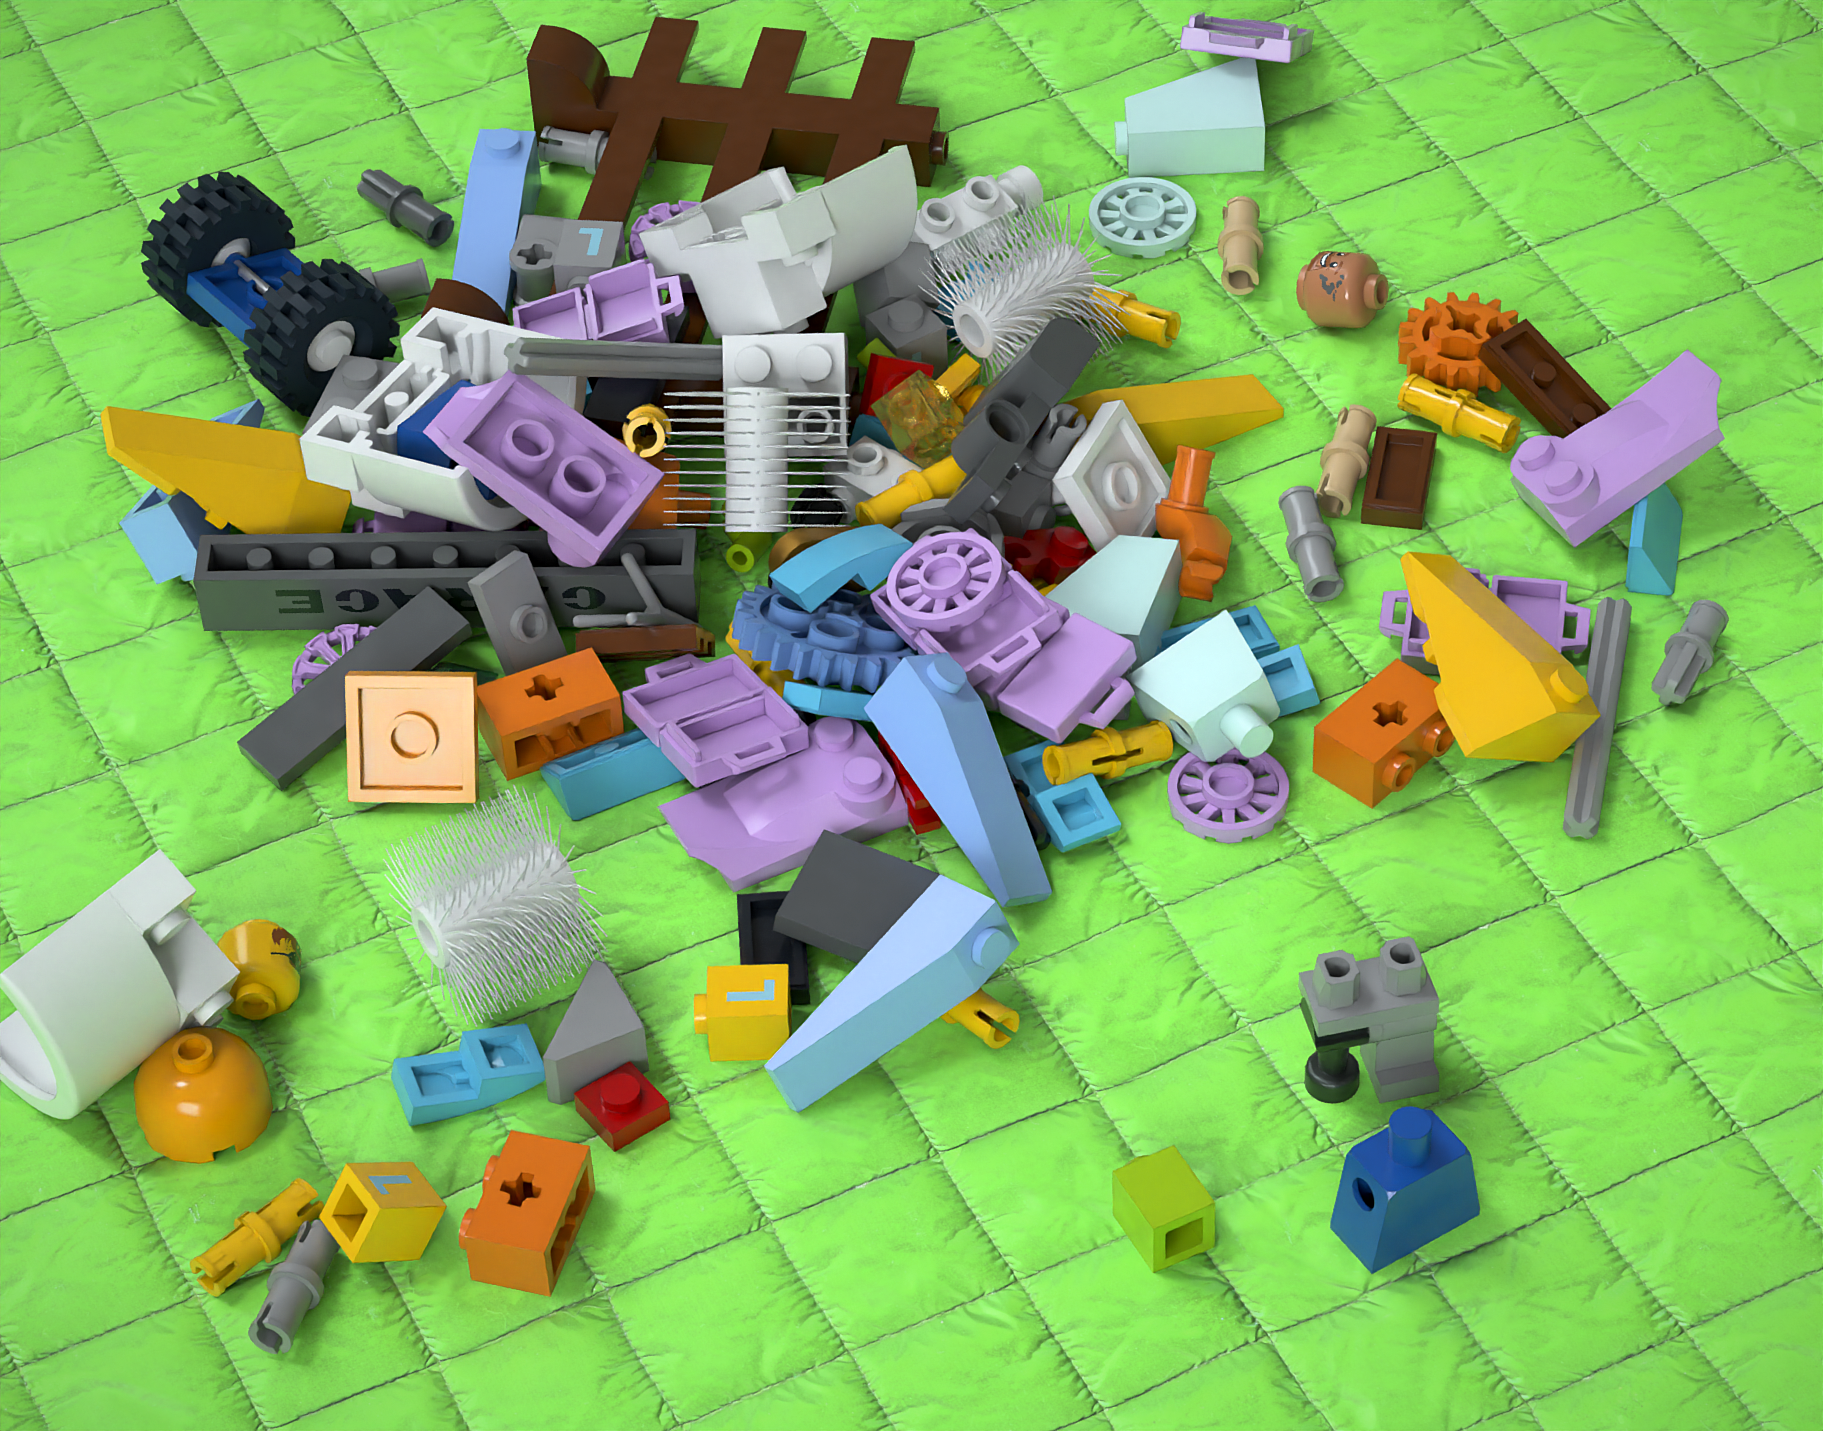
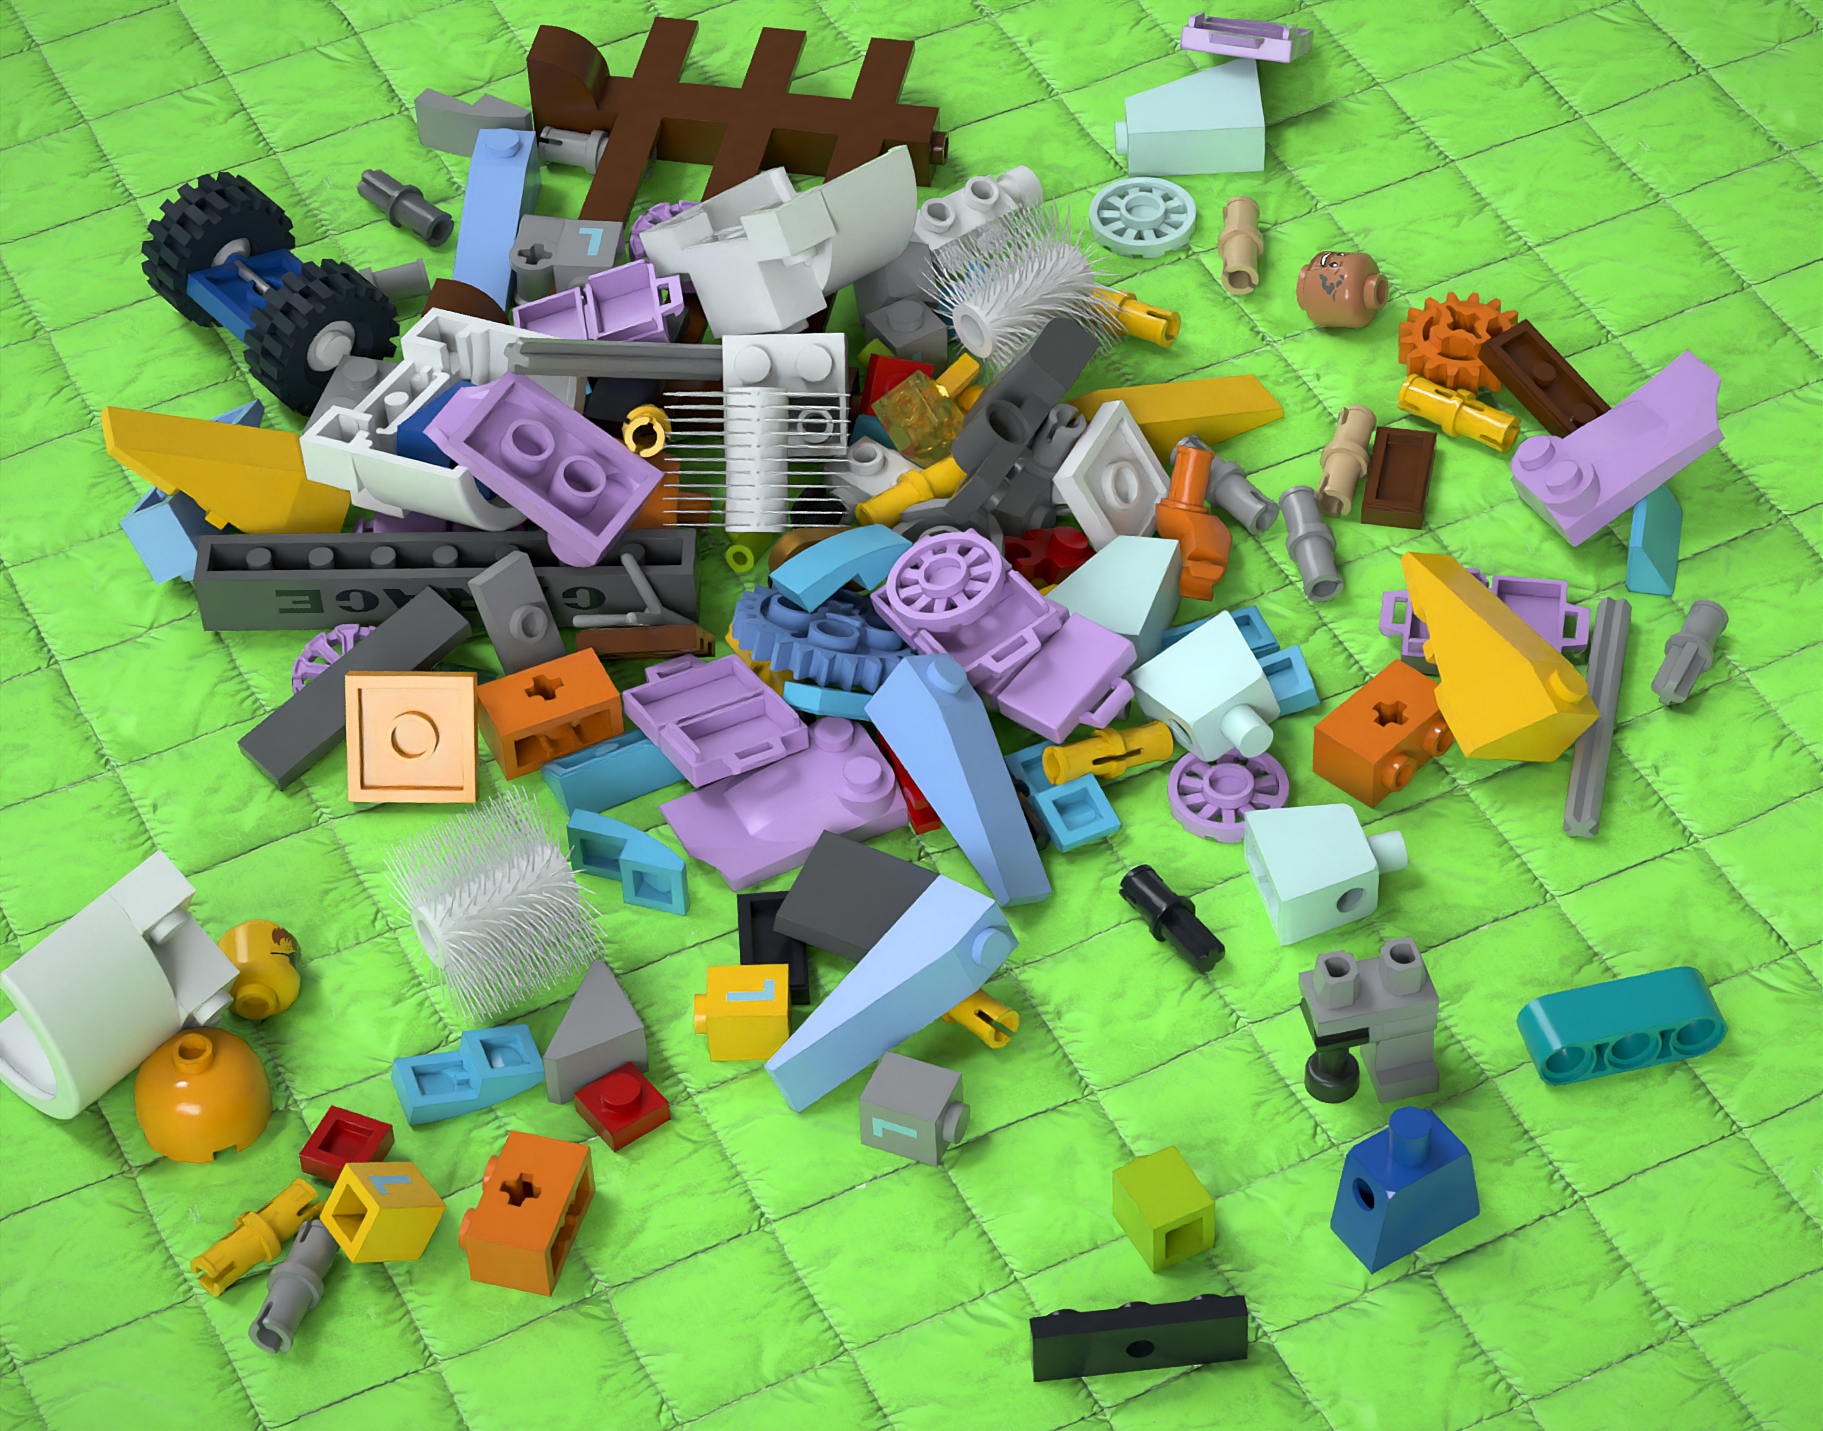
none -> red plate [299,1105,395,1183]
none -> light grey slope [414,88,533,158]
none -> medium azure slope [566,808,690,916]
none -> light grey brick [858,1050,970,1167]
none -> tile [1029,1294,1248,1382]
none -> black axle [1119,864,1225,973]
none -> light grey pin [1170,434,1280,536]
none -> light aqua torso [1244,803,1408,946]
none -> teal beam [1516,966,1727,1086]

